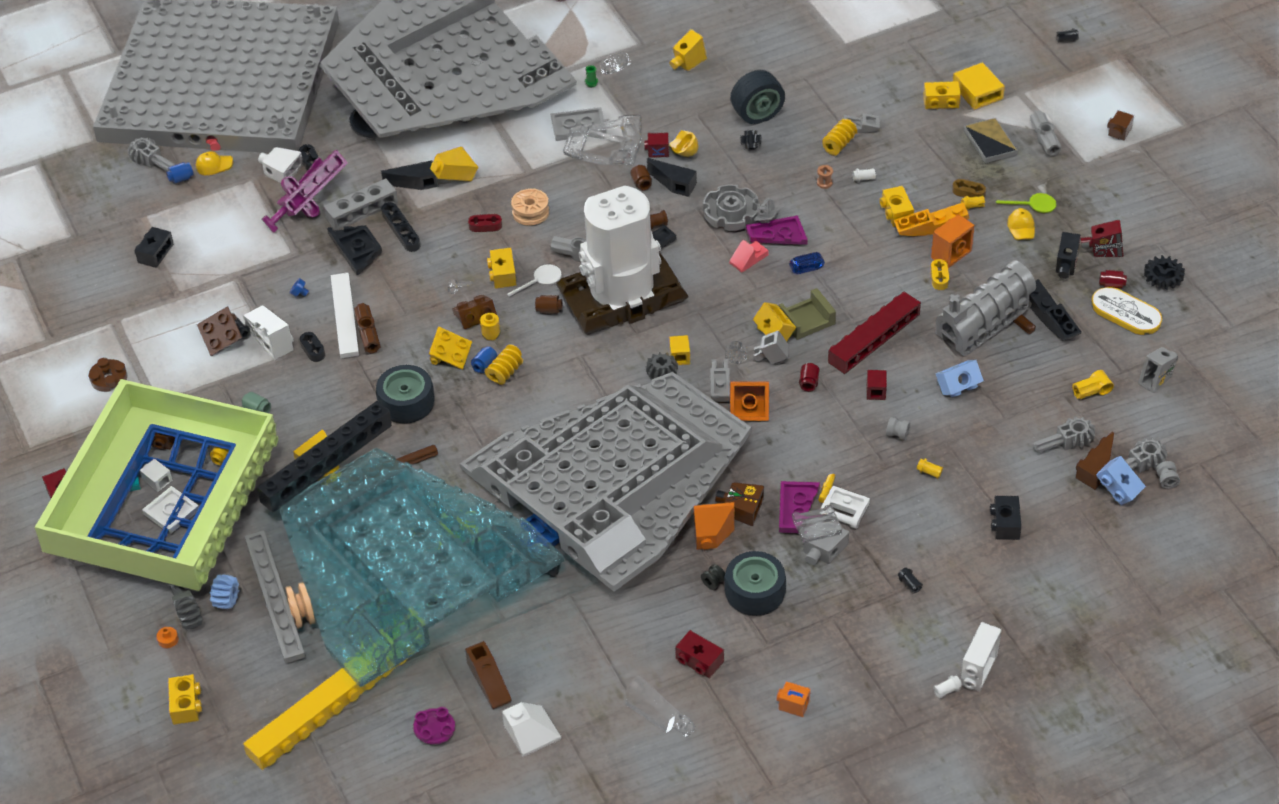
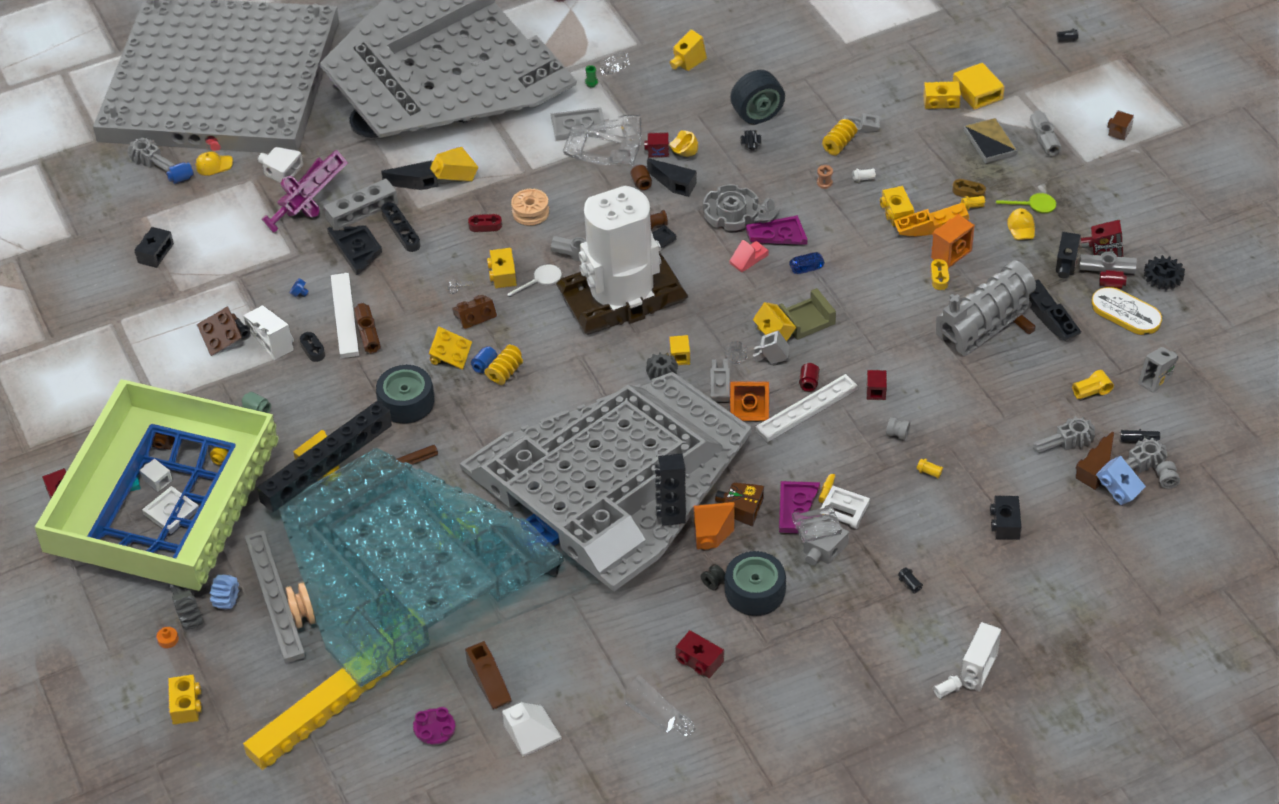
reddish brown plate [88,358,127,392] -> none
black beam [299,144,319,171] -> none
yellow brick [480,313,500,340] -> none
reddish brown brick [535,295,563,314] -> none
orange brick [776,681,810,717] -> none
dark red brick [828,291,921,374] -> none
light blue brick [936,360,984,397] -> none
none -> black brick [655,453,686,526]
none -> white tile [755,374,858,442]
none -> light grey piece [1079,252,1137,274]
none -> black axle [1121,429,1160,442]

